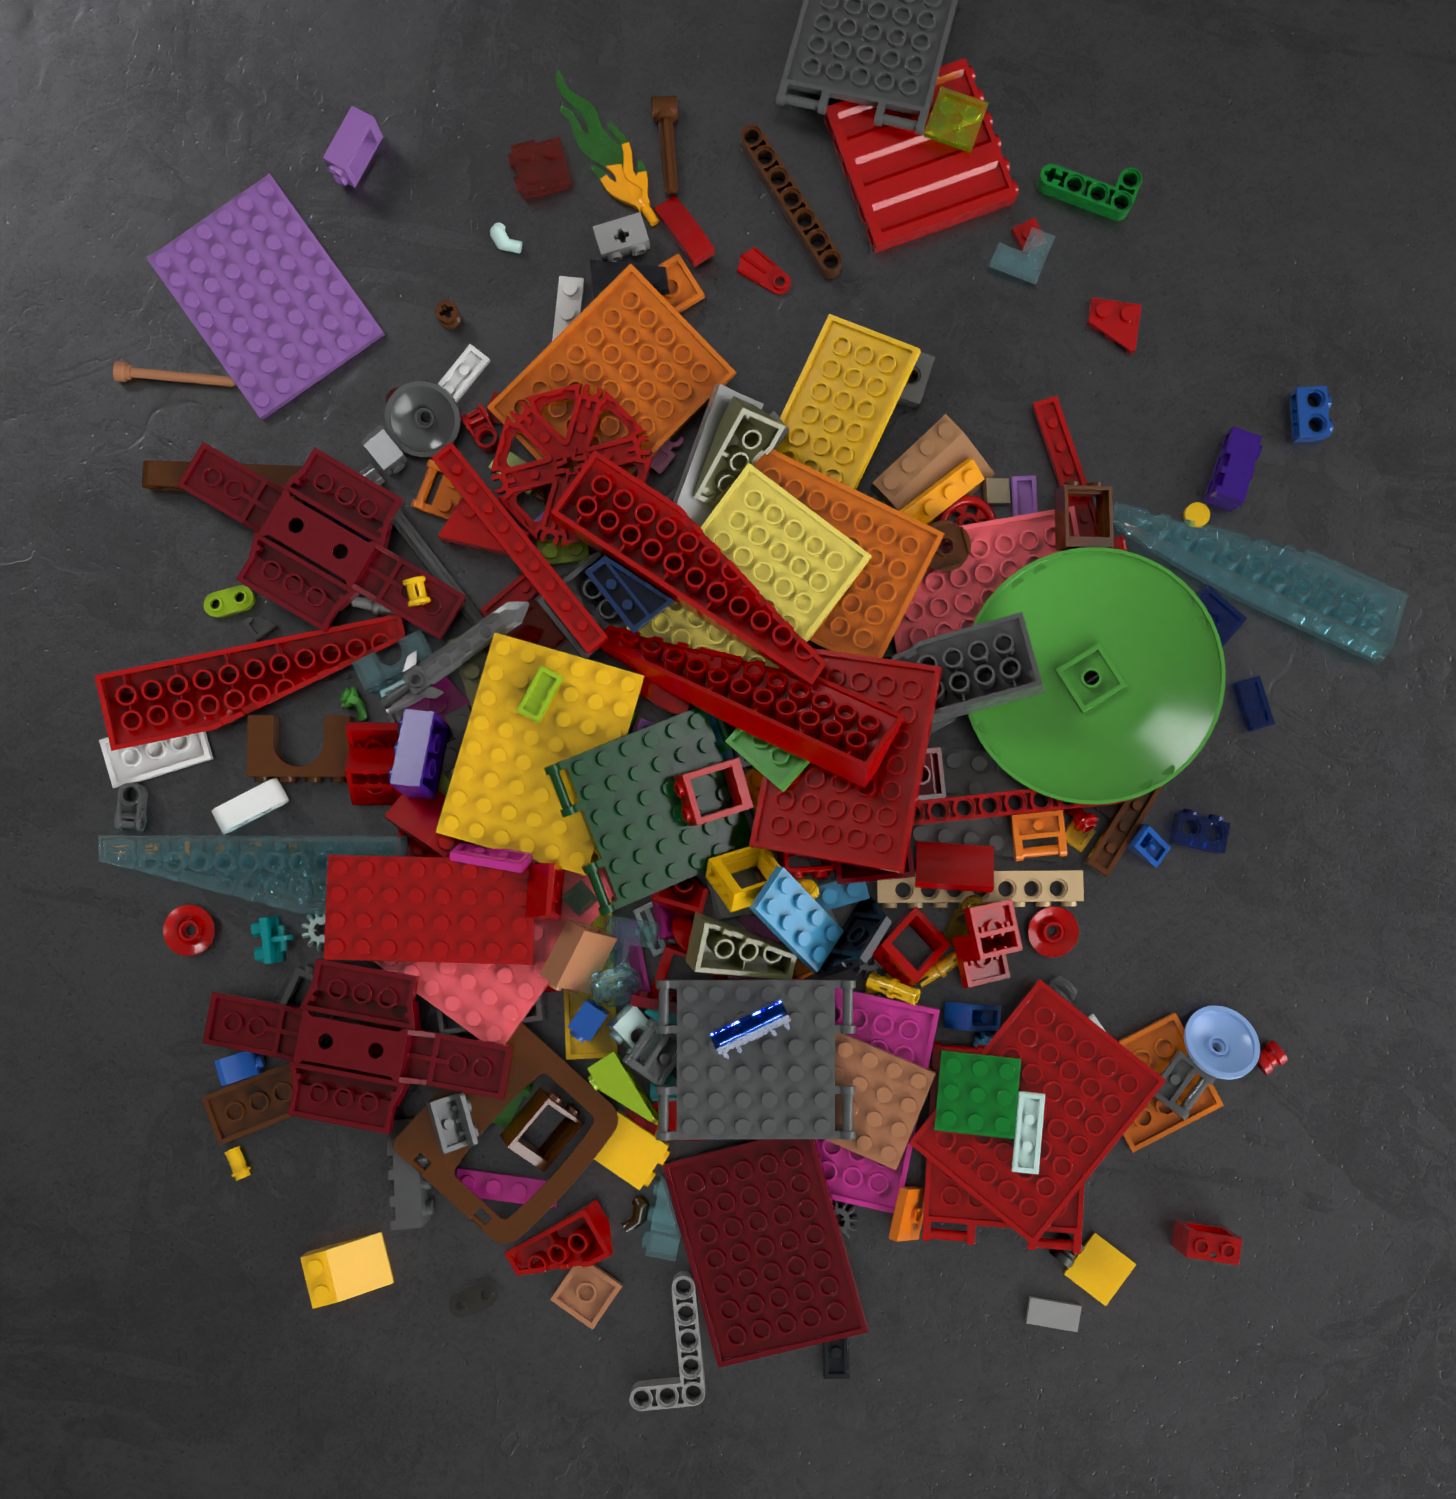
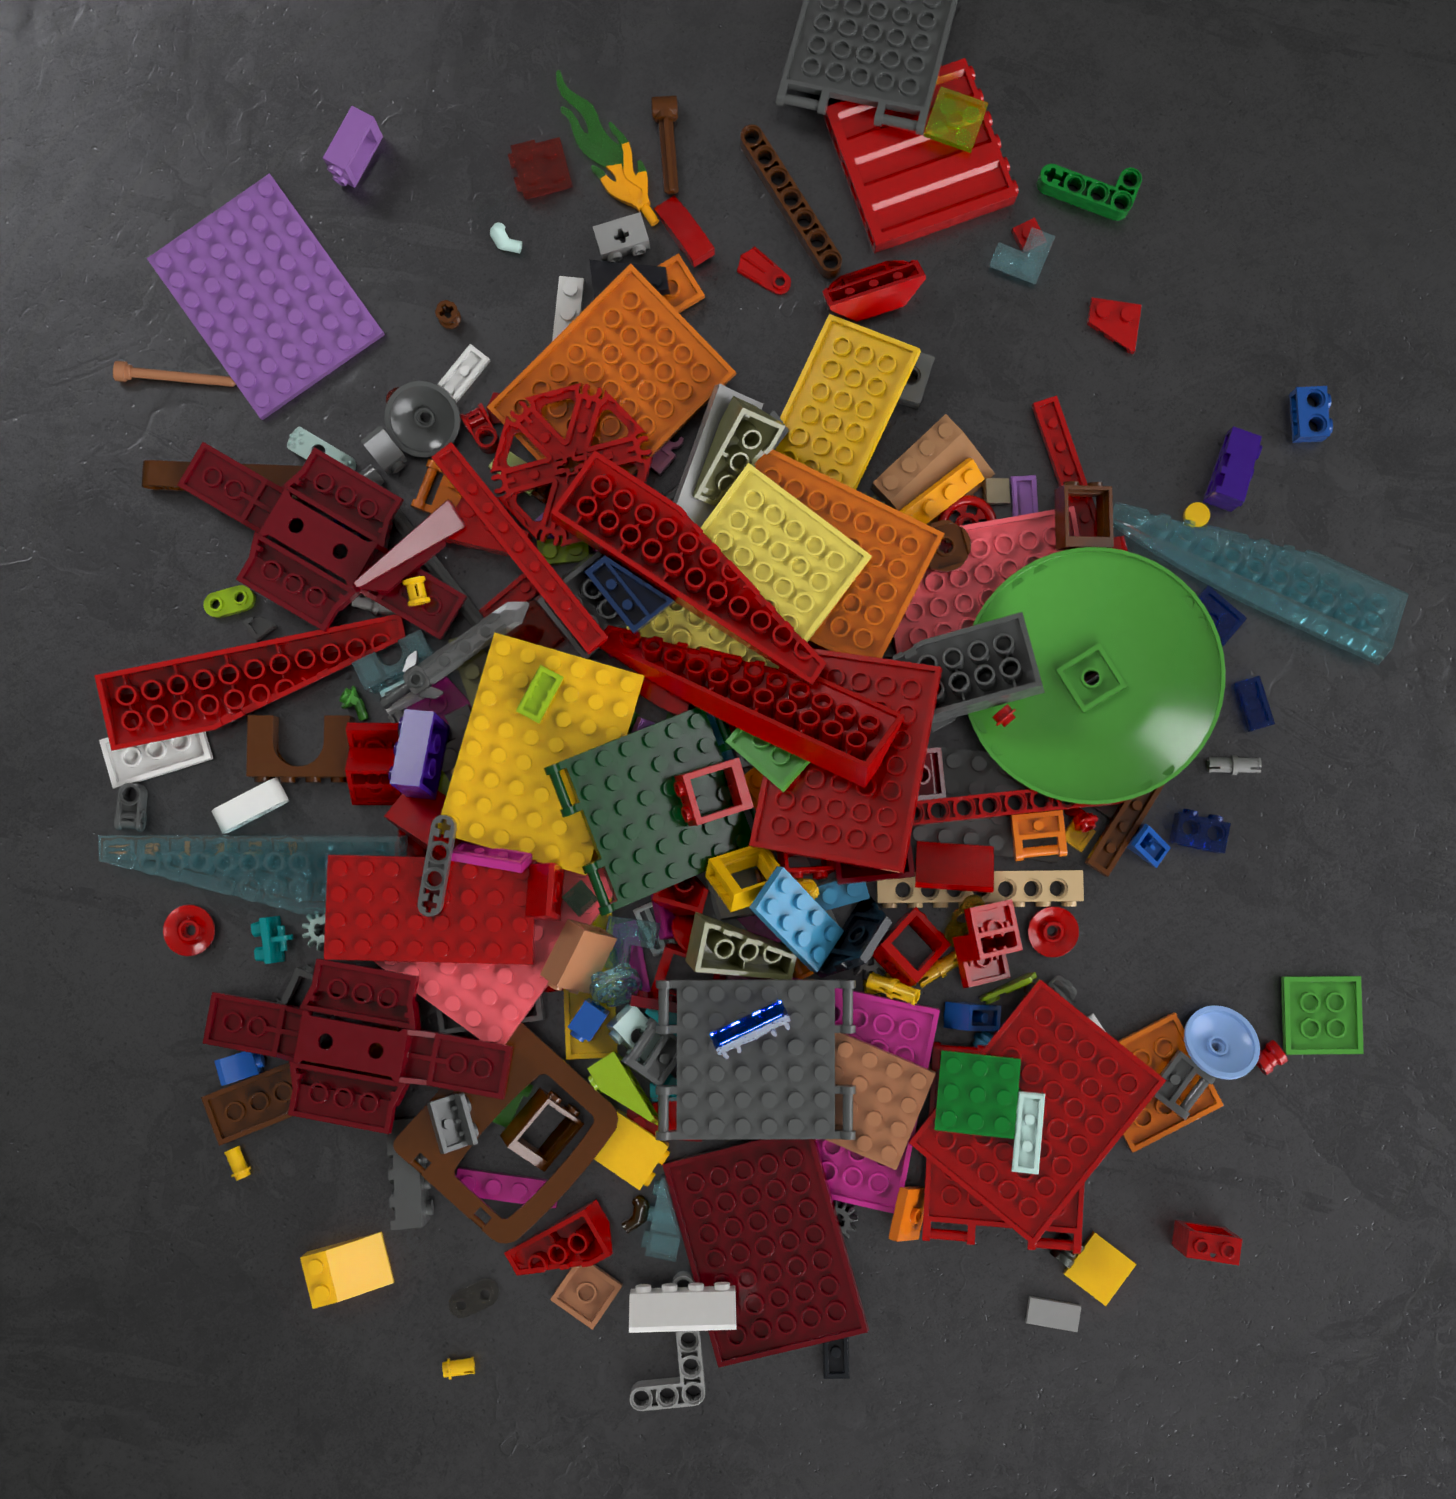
none -> light aqua piece [287,427,356,471]
none -> wedge [353,499,466,594]
none -> dark grey beam [418,815,457,917]
none -> yellow pin [442,1357,475,1380]
none -> white slope [629,1282,736,1333]
none -> red wedge [822,260,926,322]
none -> lime piece [979,972,1037,1004]
none -> red plate [992,704,1016,727]
none -> light grey pin [1207,755,1262,775]
none -> bright green plate [1281,976,1364,1055]

